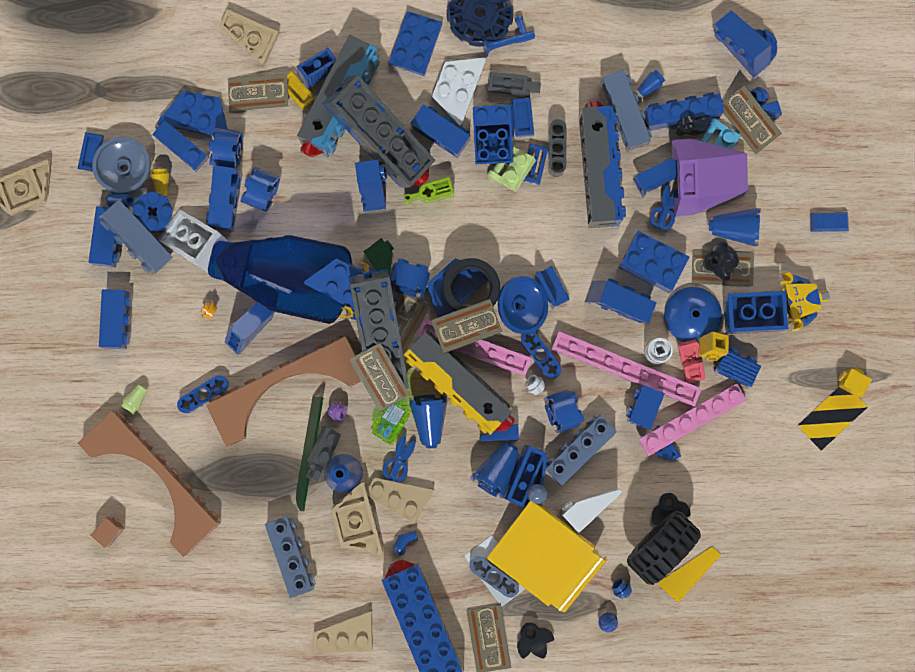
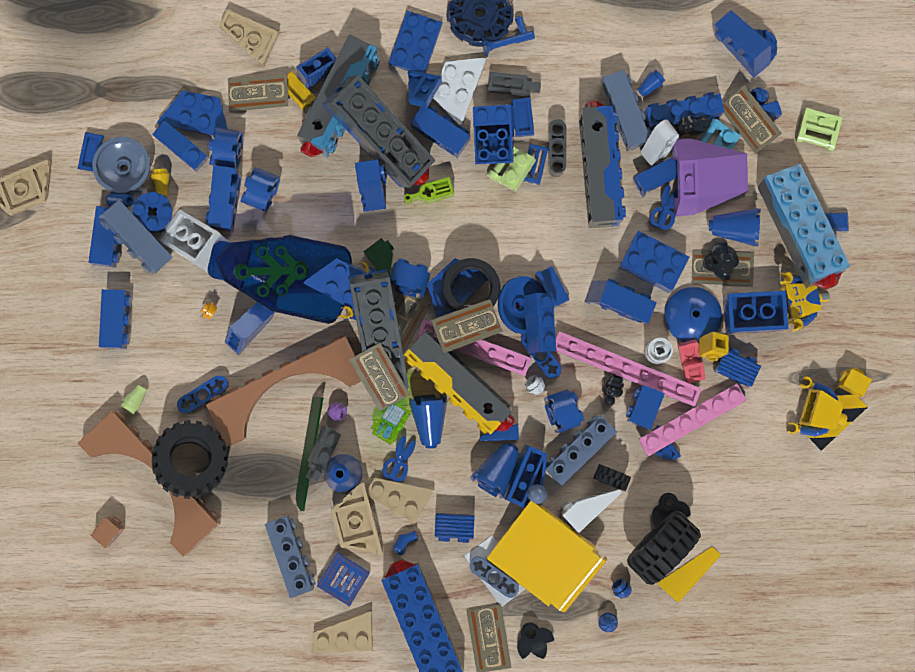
none -> black tyre [151,420,229,499]
none -> dark green plant [233,245,309,297]
none -> blue tile [317,552,370,606]
none -> blue wing [408,70,442,108]
none -> blue brick [435,513,475,543]
none -> blue brick [524,293,557,353]
none -> black tyre [593,464,631,492]
none -> black piece [602,375,624,406]
none -> white beam [641,120,679,168]
none -> dark azure piece [757,164,850,290]
none -> yellow torso [787,376,847,437]
none -> yellowish green plate [796,108,843,151]

